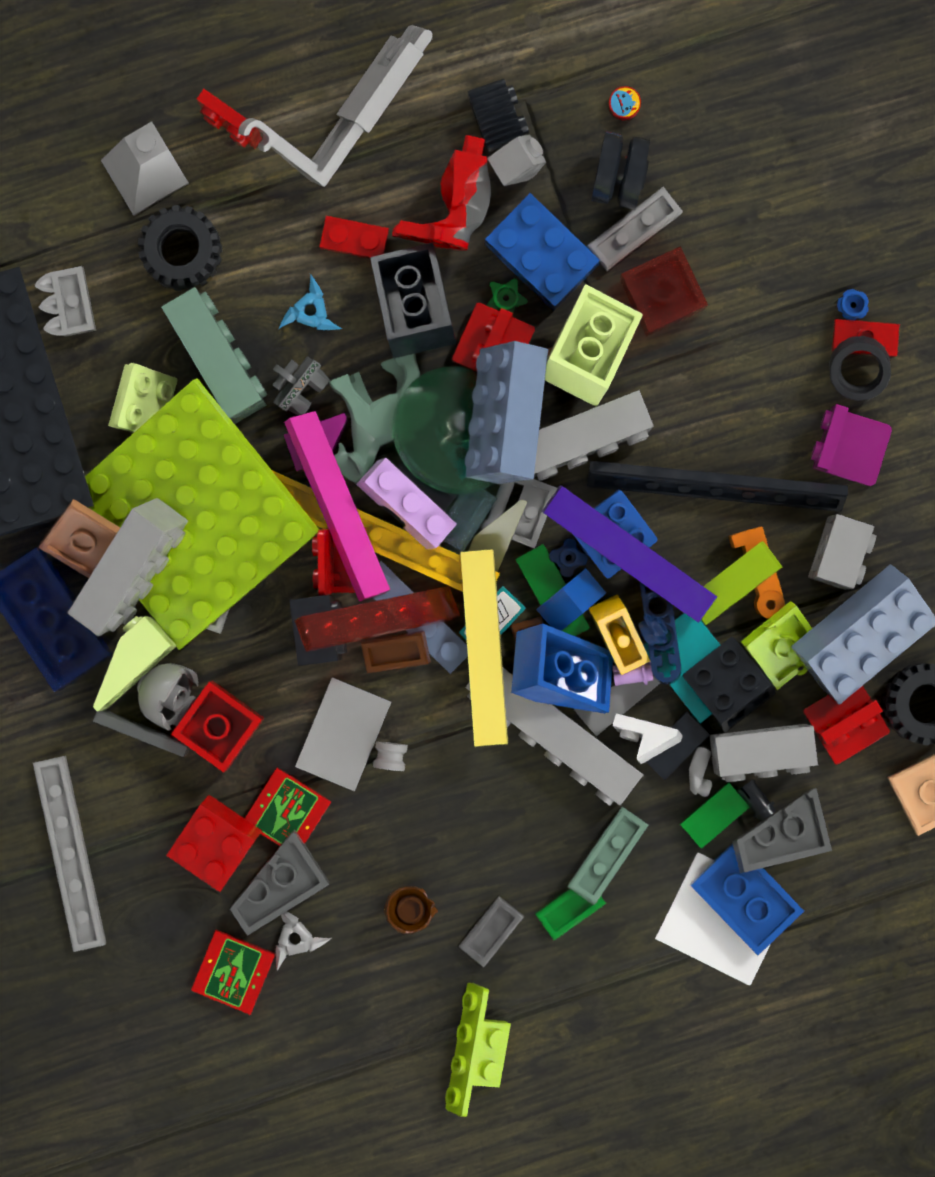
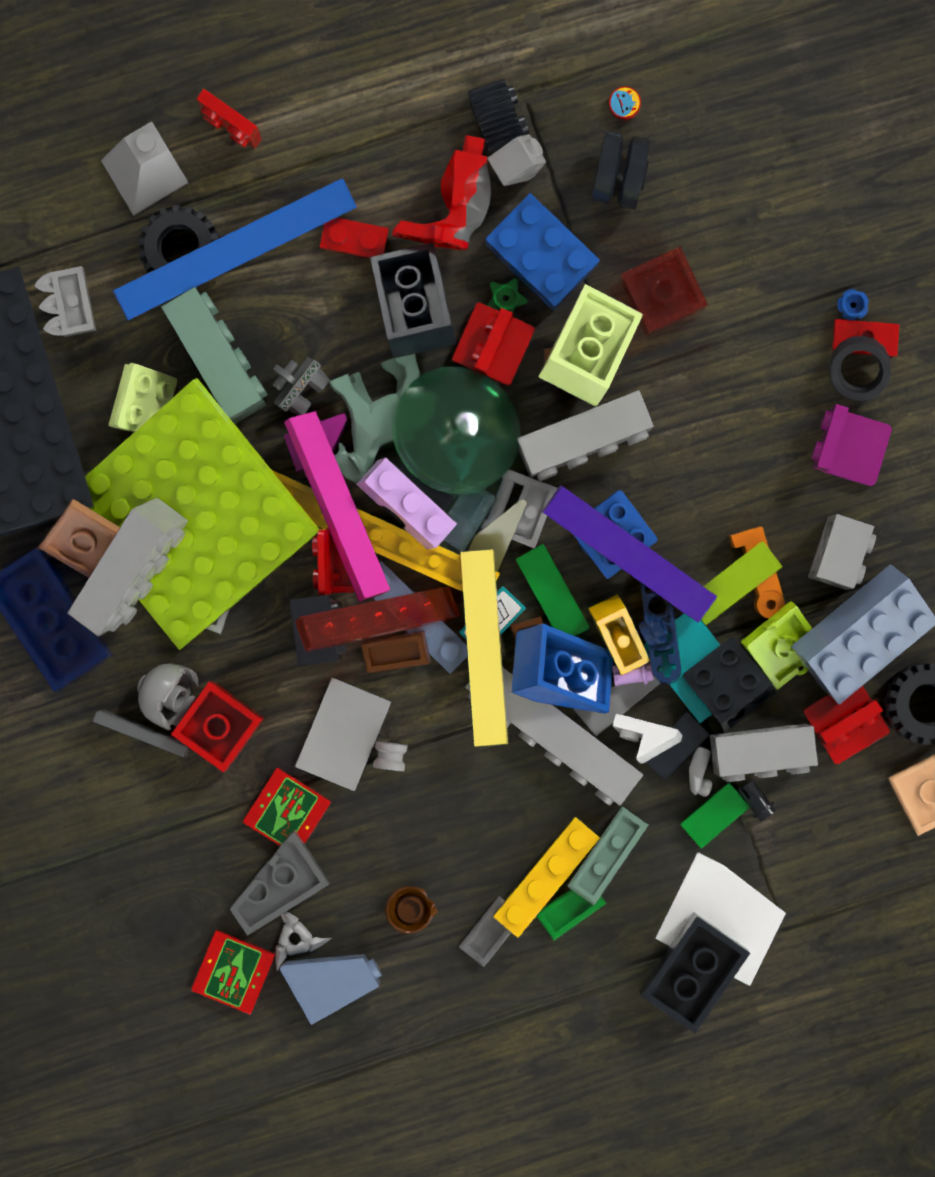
light grey tile [33,756,107,952] -> none
yellowish green slope [93,616,176,712] -> none
red brick [166,795,262,892] -> none
light grey hinge [239,25,432,187] -> none
dark azure piece [279,274,342,330] -> none
lime bracket [445,983,511,1117] -> none
sand blue brick [465,341,548,484] -> none
blue slope [536,568,606,631] -> none
dark blue plate [549,539,588,577] -> none
light grey tile [587,187,683,272] -> none
black tile [587,461,848,512] -> none
blue plate [690,843,804,956] -> none
dark grey wing [732,788,832,873] -> none
none -> blue tile [112,178,357,321]
none -> sand blue slope [279,954,382,1025]
none -> yellow plate [492,817,600,938]
none -> black brick [639,912,751,1033]

